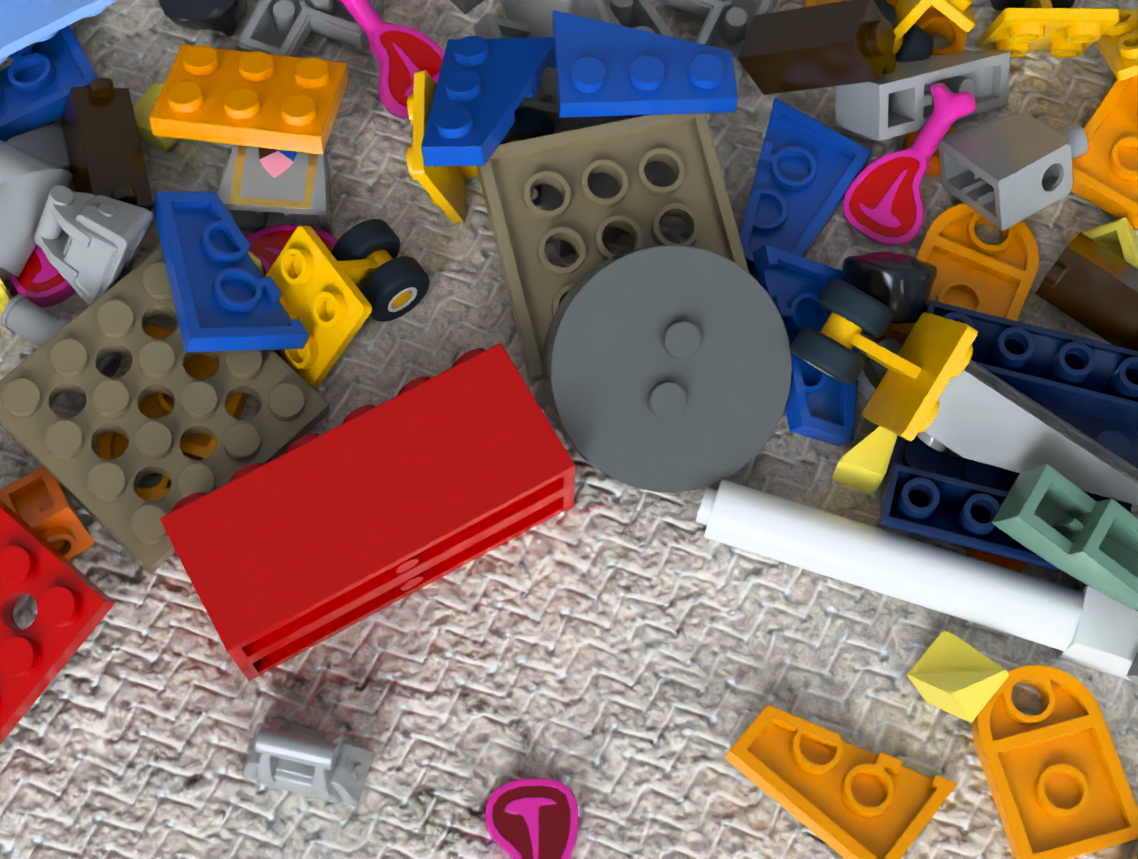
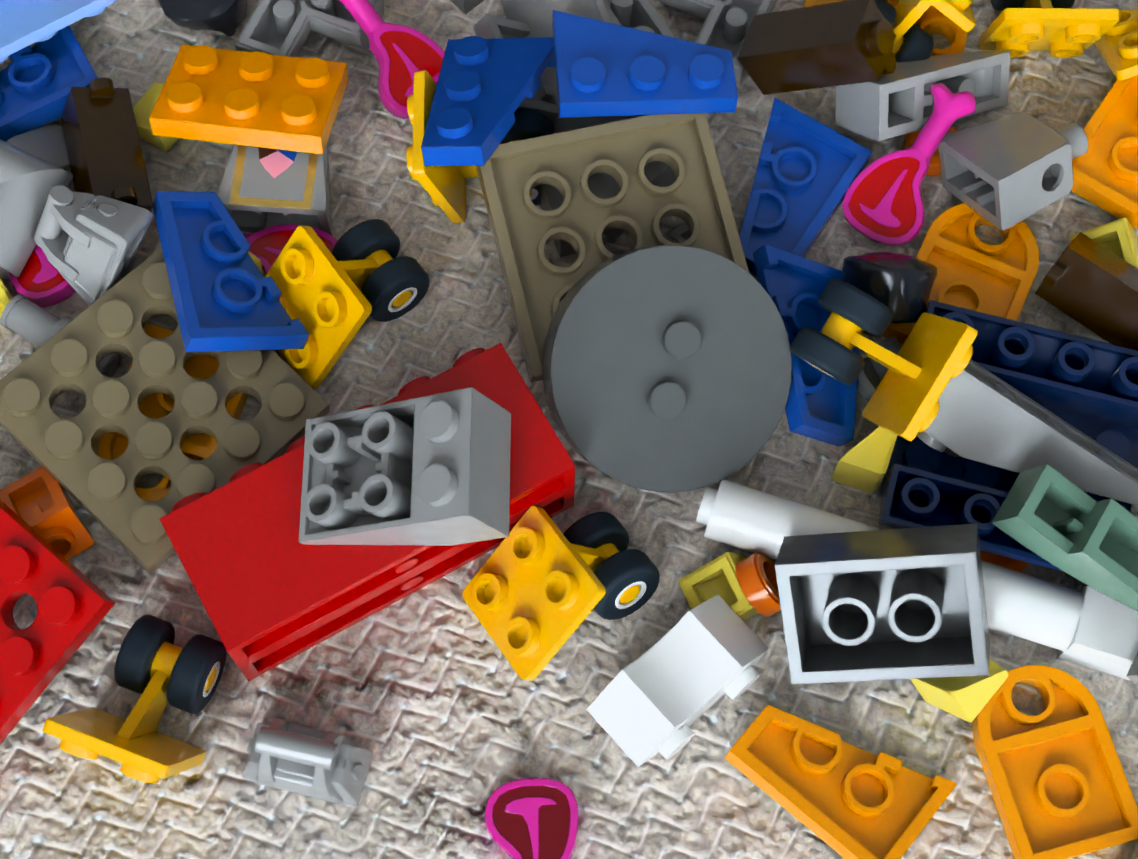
none -> plate [42,615,226,783]
none -> light grey slope [299,387,511,546]
none -> yellow plate [462,506,660,681]
none -> white brick [586,594,770,767]
none -> light yellow slope [678,552,759,620]
none -> orange tile [736,552,781,617]
none -> dark grey brick [775,523,990,685]

